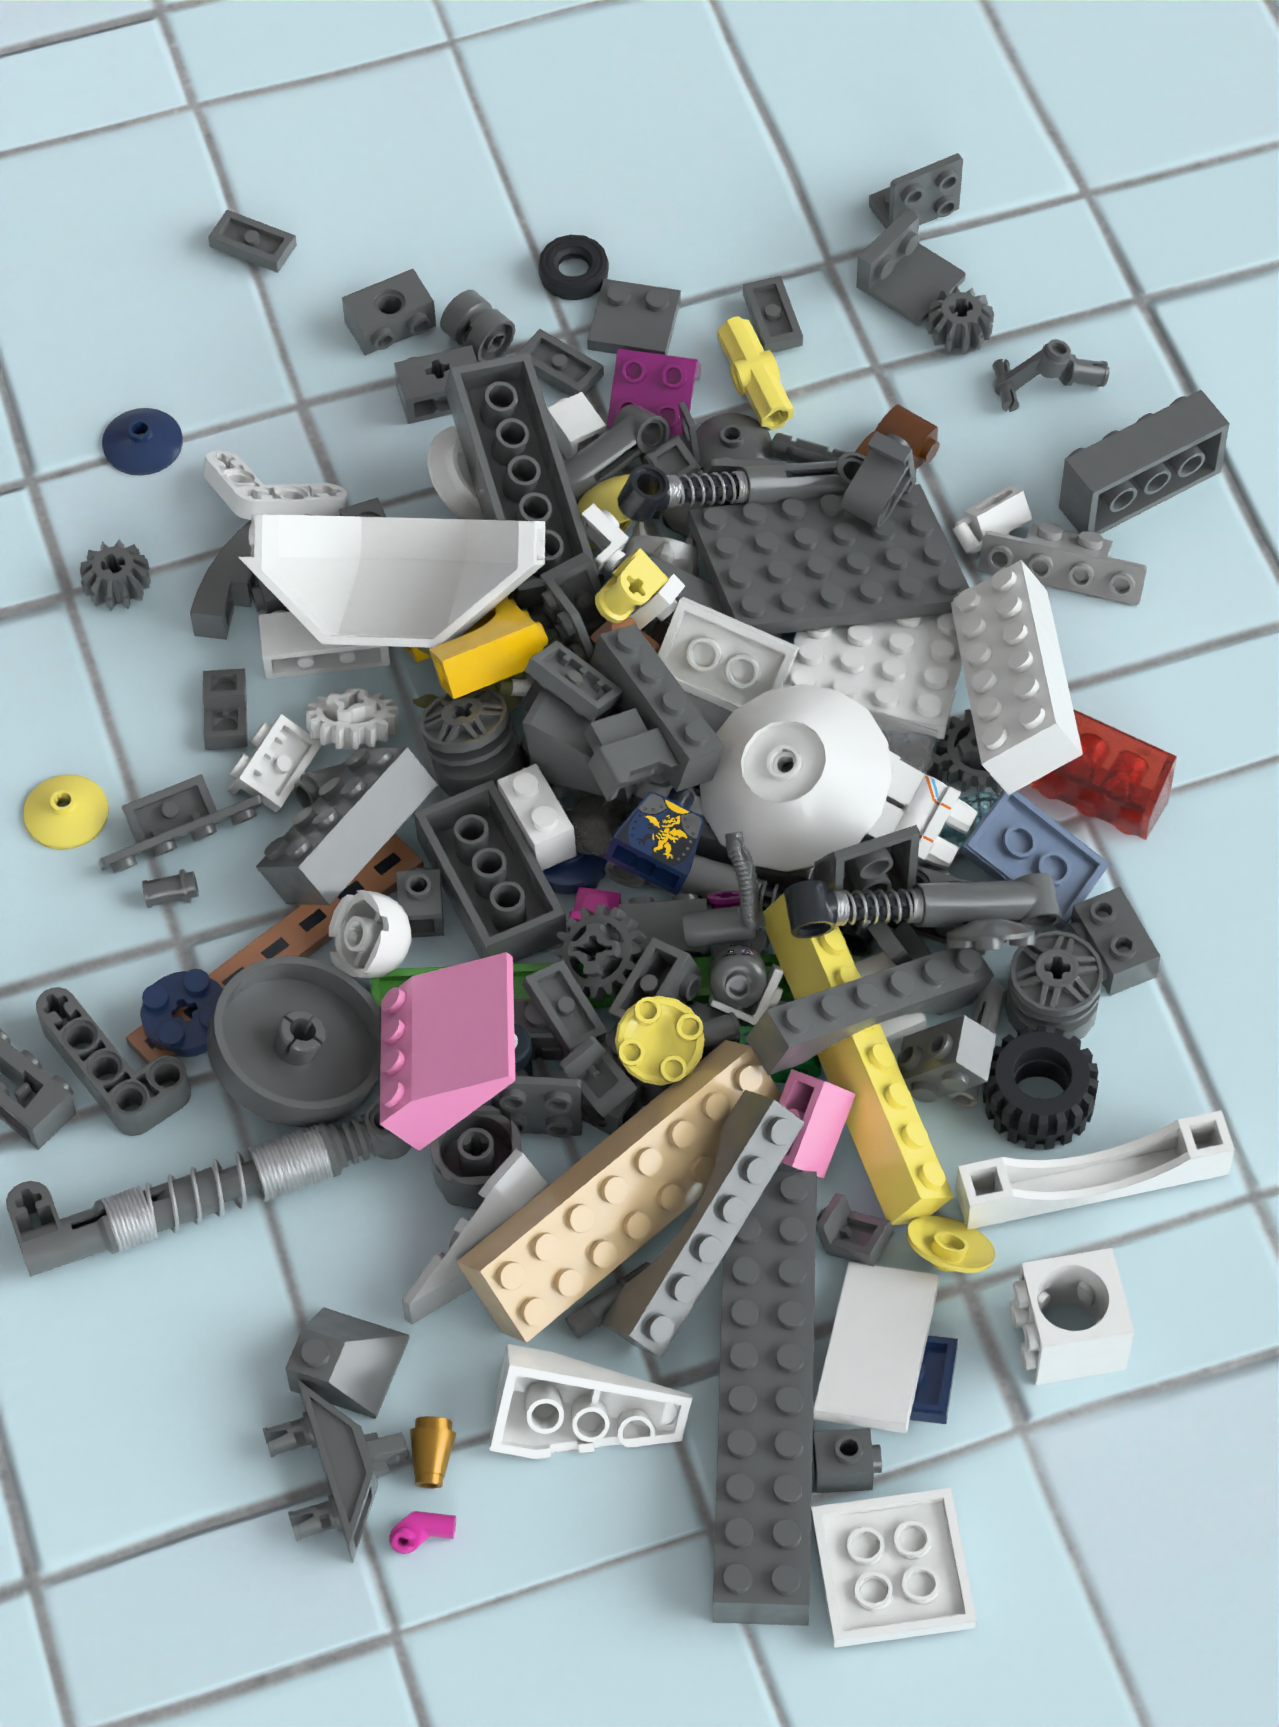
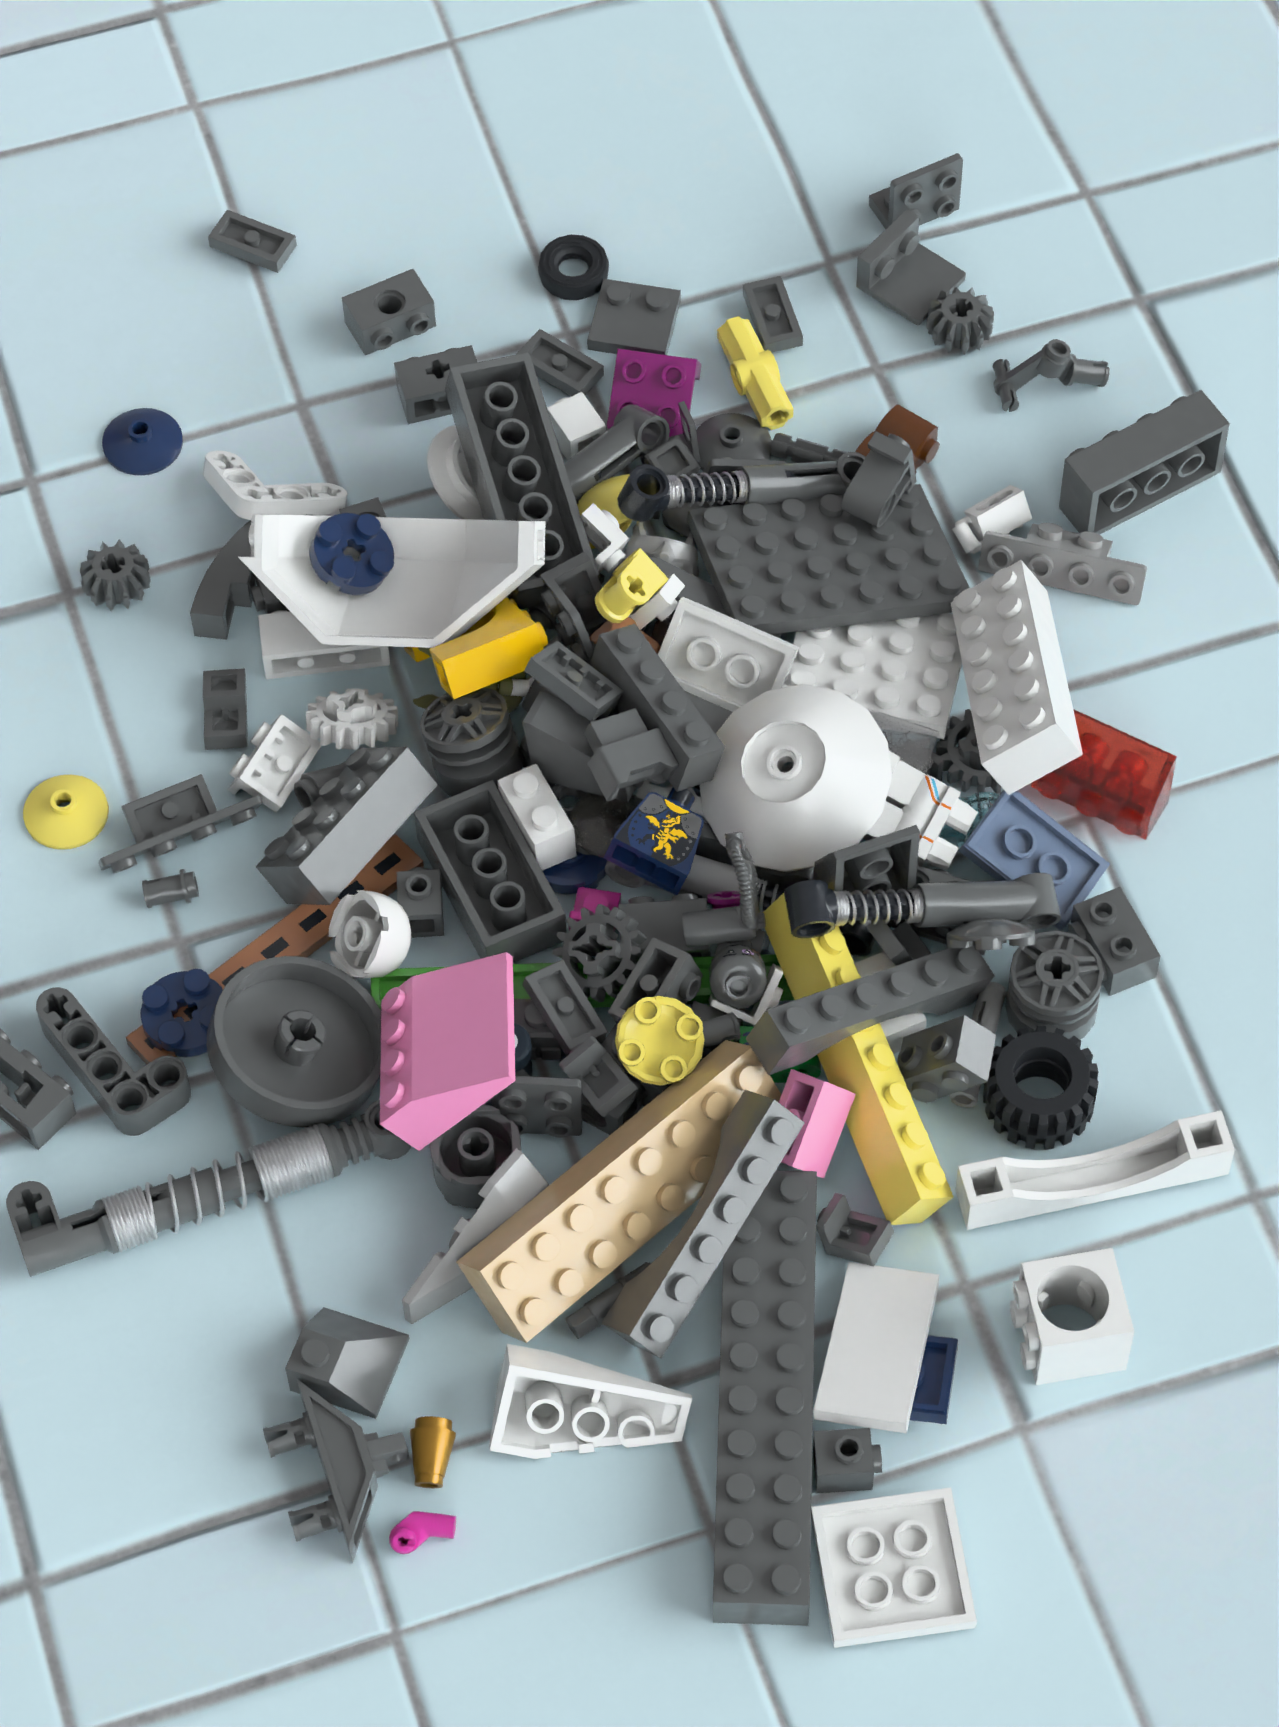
dark grey wheel [440,290,516,362] -> none
light yellow dish [906,1216,995,1273] -> none
none -> dark blue plate [309,513,394,595]

